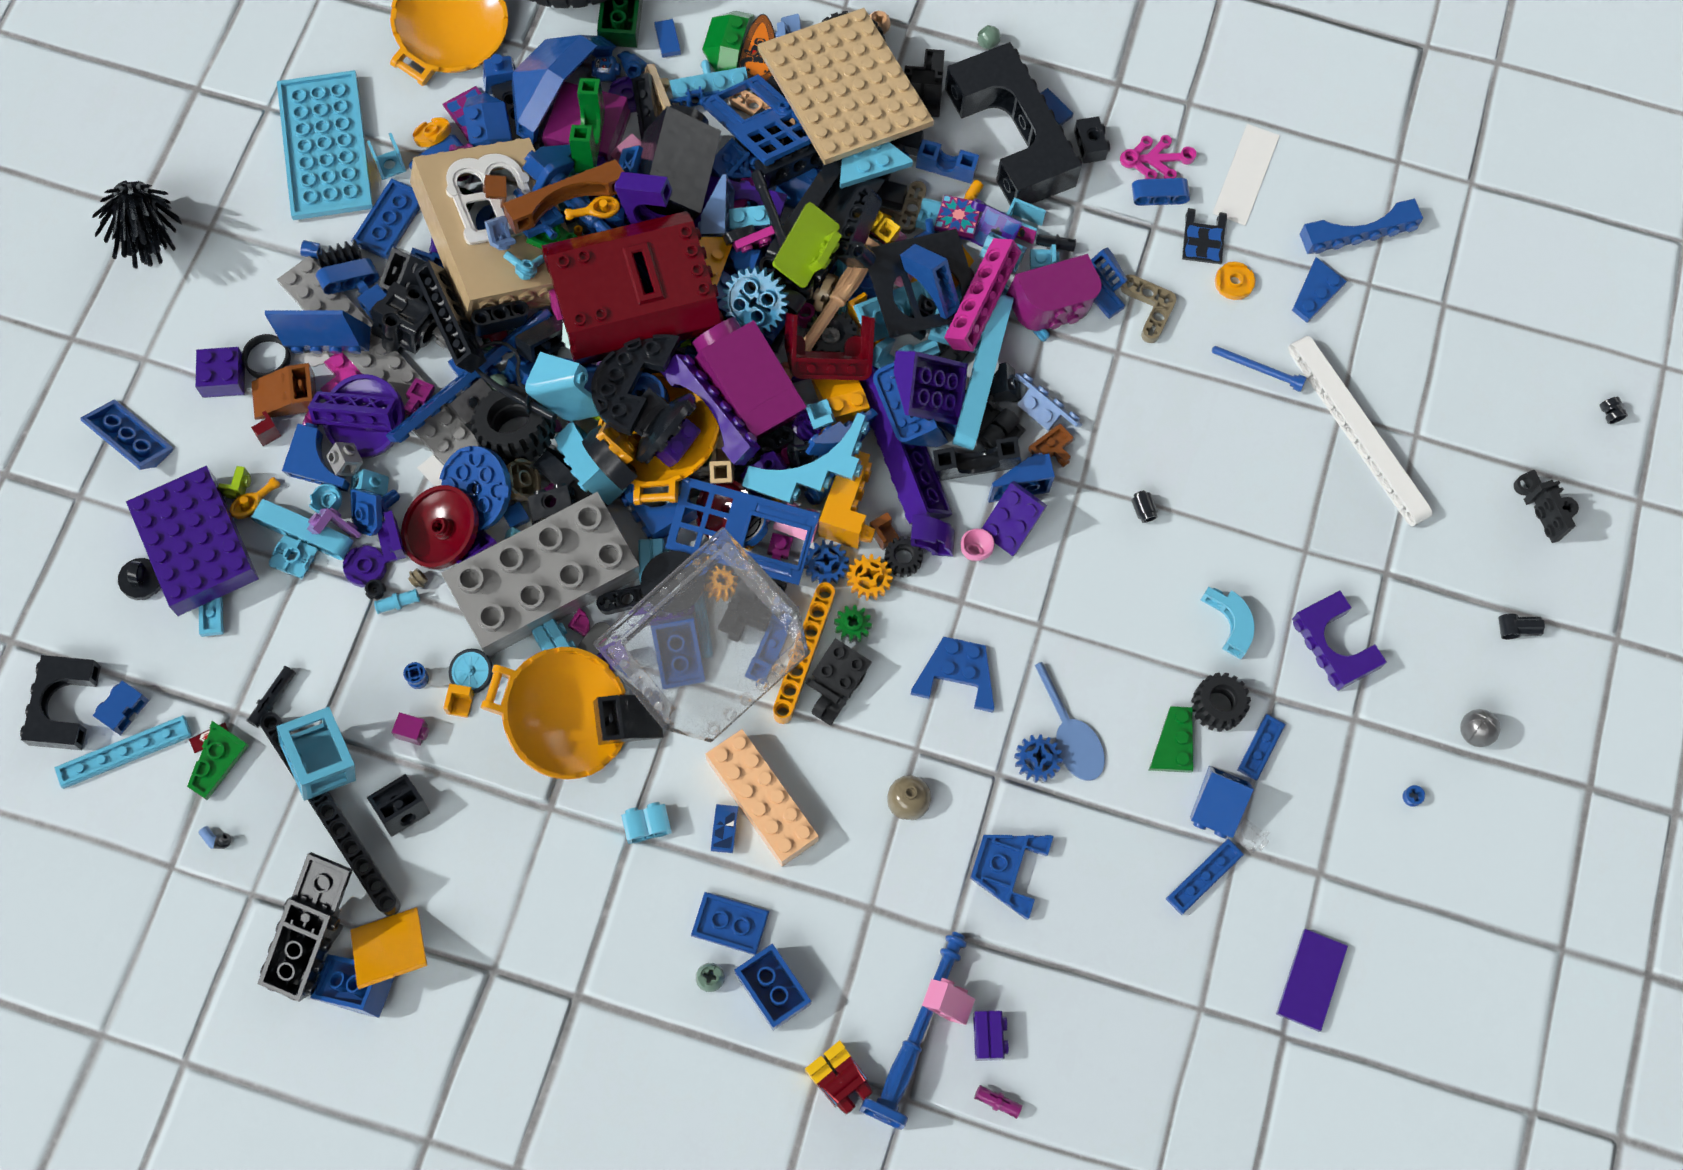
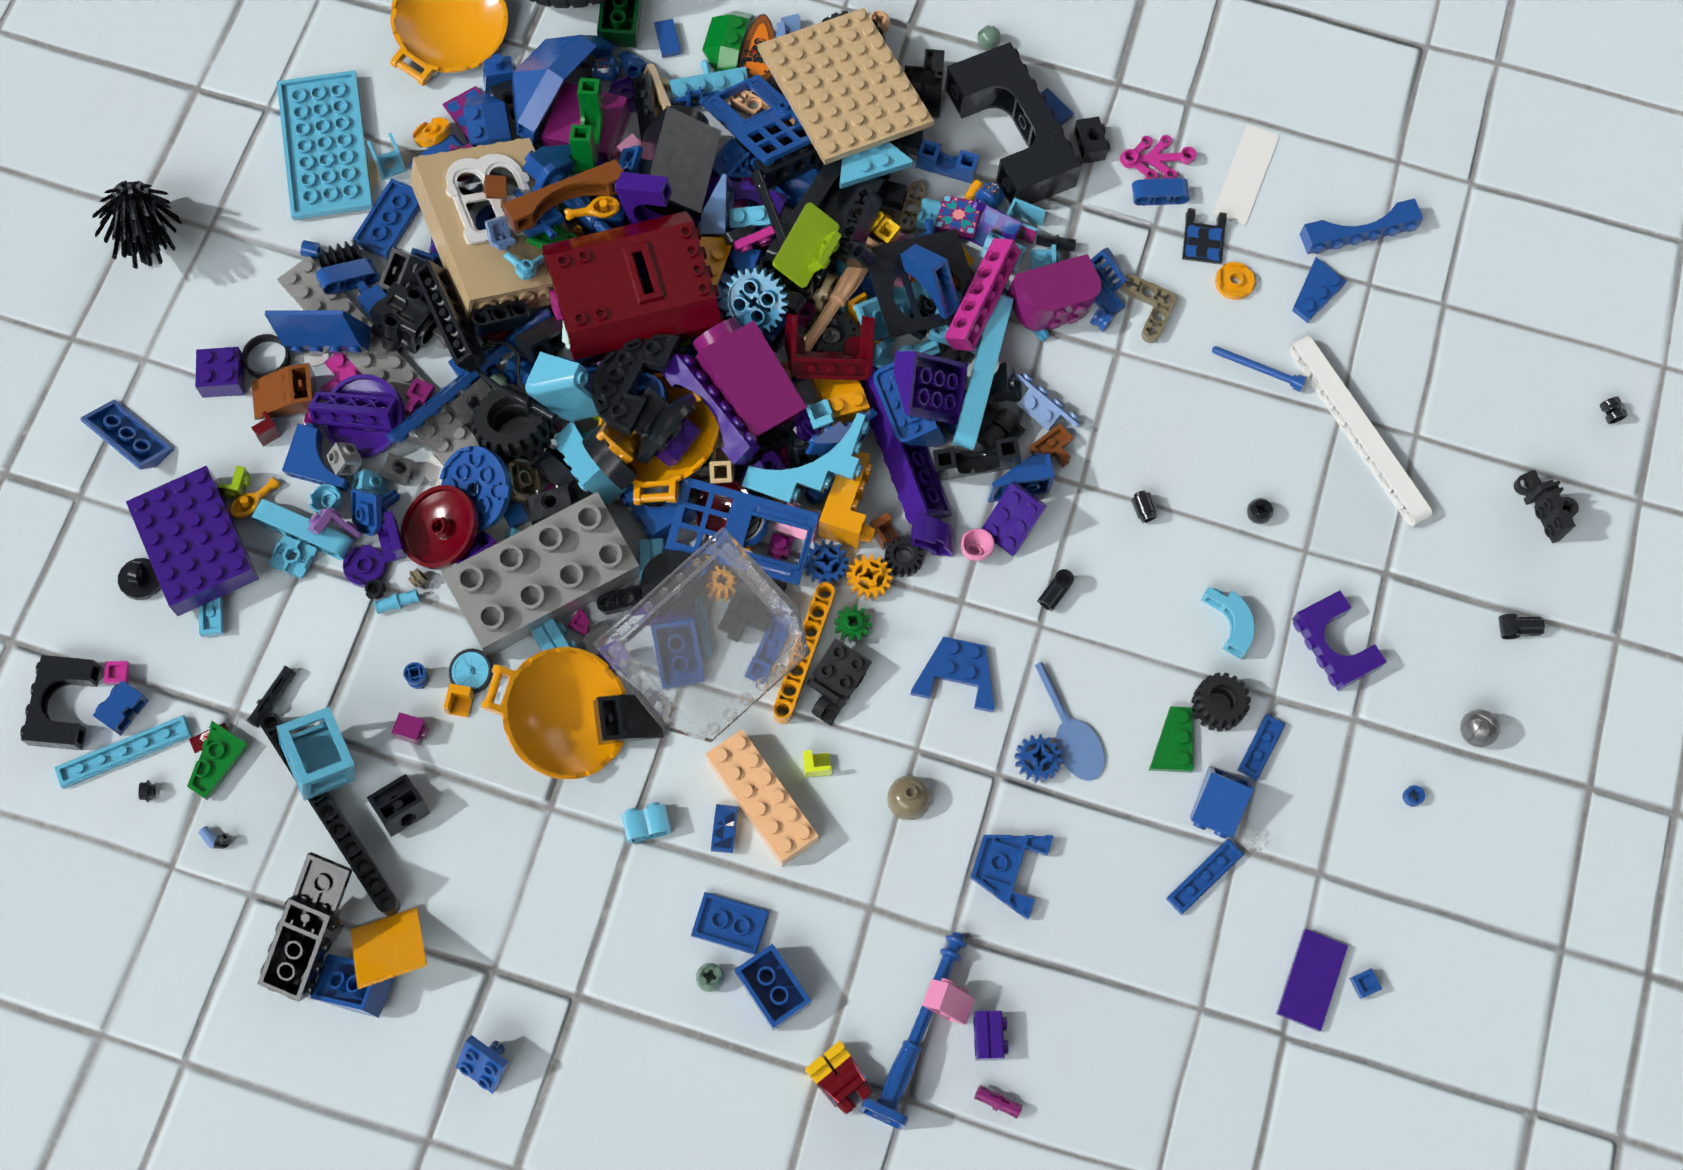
none -> dark pink plate [103,661,130,685]
none -> black plate [138,780,156,802]
none -> dark grey brick [381,453,416,486]
none -> blue plate [456,1035,509,1094]
none -> neon yellow panel [803,750,832,778]
none -> blue head [975,182,1004,209]
none -> black piece [1037,569,1074,612]
none -> blue wheel [1090,307,1114,332]
none -> black piece [1247,498,1273,524]
none -> blue plate [1349,968,1382,999]

